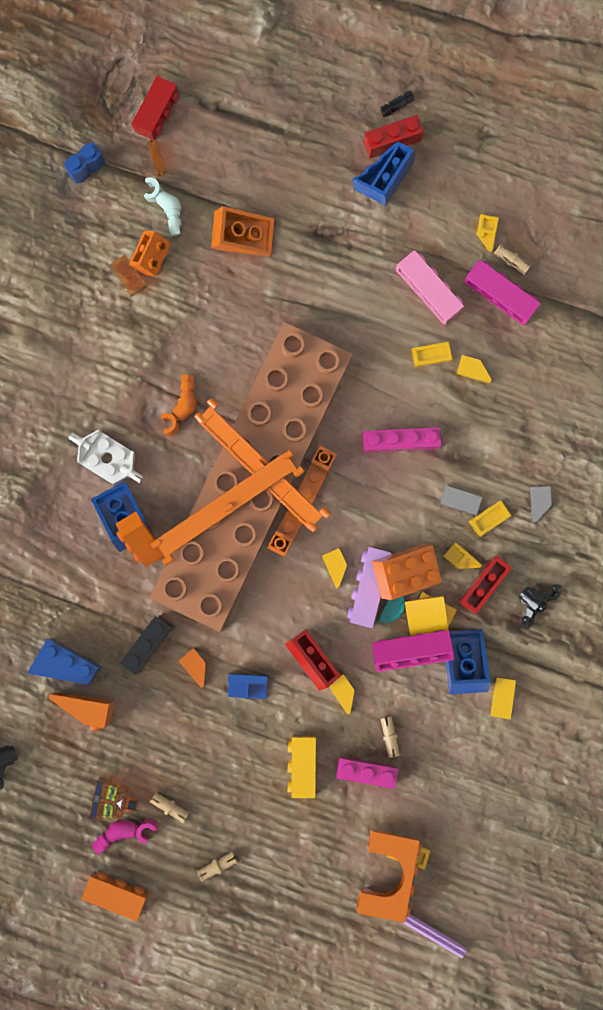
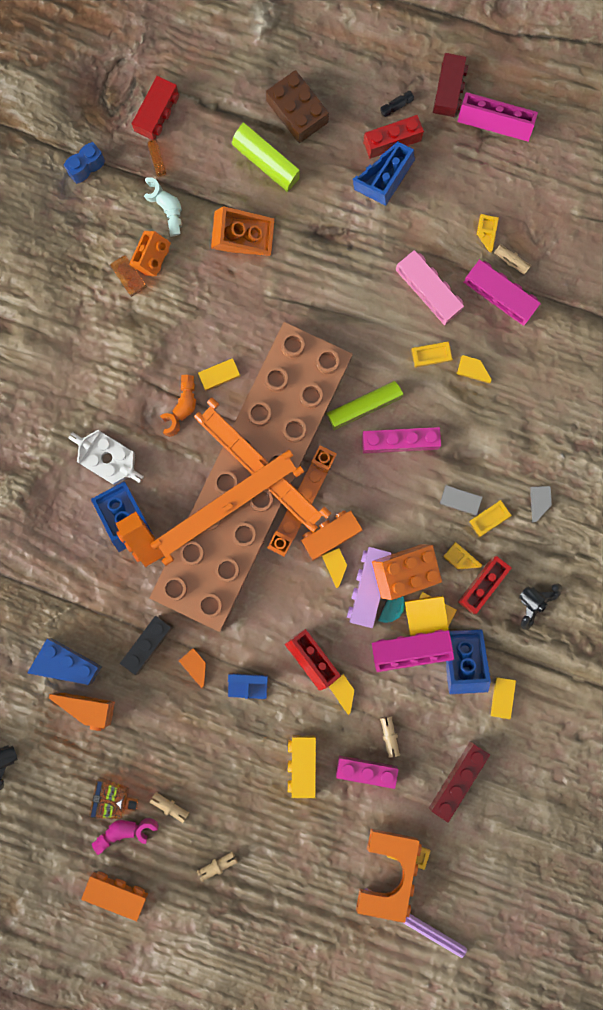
none -> yellow tile [198,358,240,391]
none -> lime brick [232,122,300,192]
none -> reddish brown brick [266,70,329,143]
none -> orange brick [301,510,362,561]
none -> lime brick [326,381,404,431]
none -> dark red brick [429,742,490,823]
none -> dark red brick [433,53,469,117]
none -> dark pink brick [457,92,538,142]

